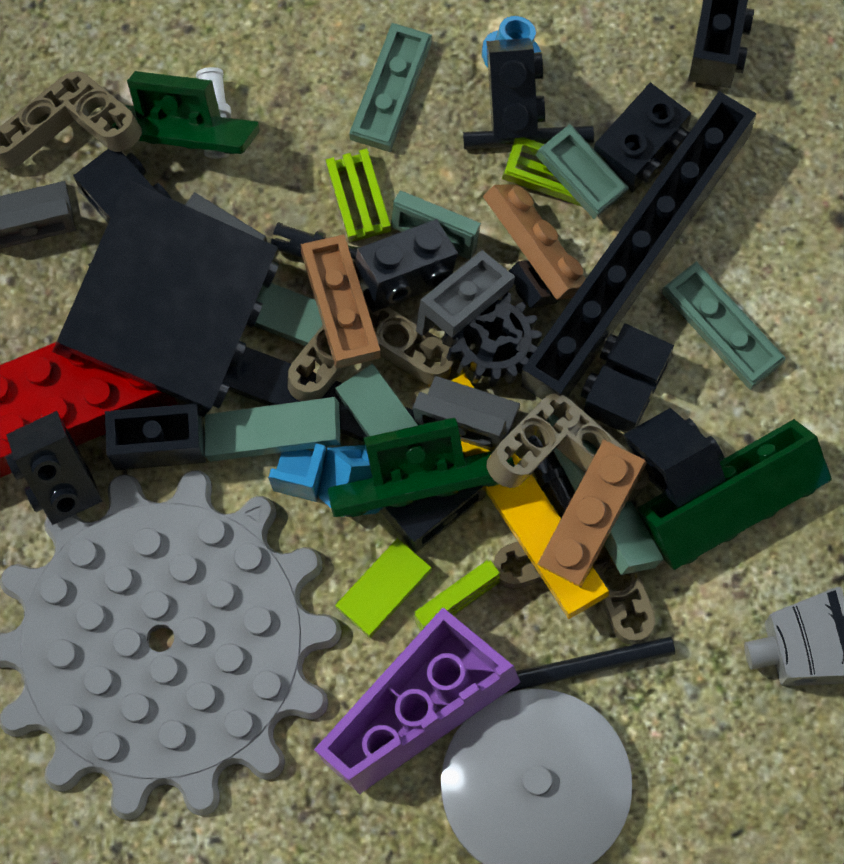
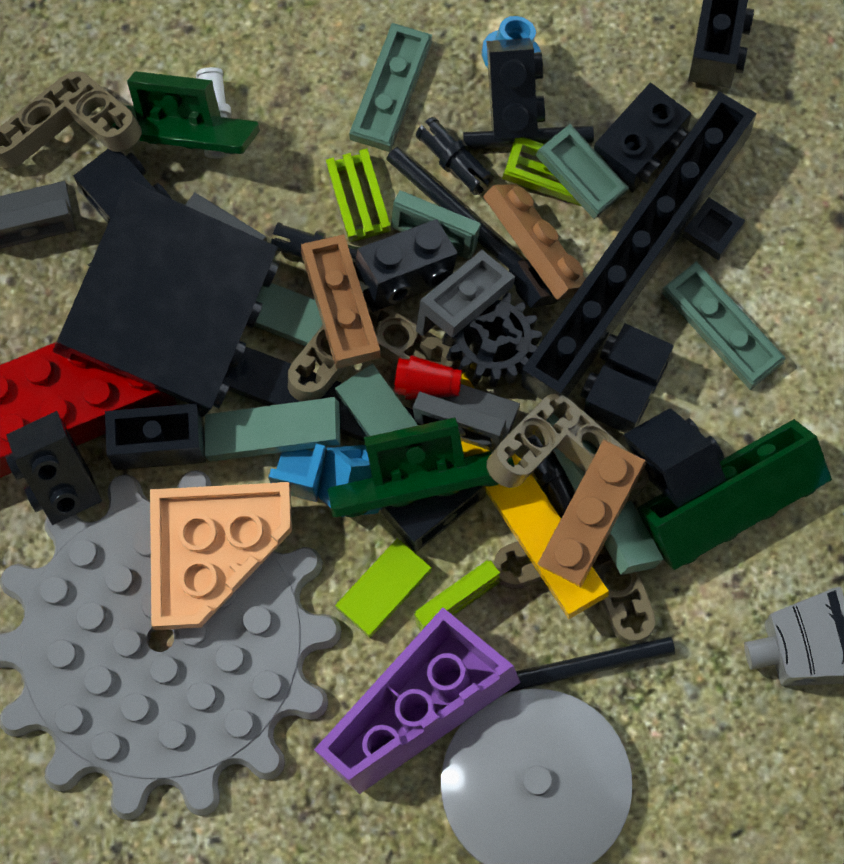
none -> light nougat plate [150,482,292,630]
none -> black bar [386,147,524,270]
none -> red cone [394,355,462,400]
none -> black pin [416,117,494,195]
none -> black plate [682,197,745,261]

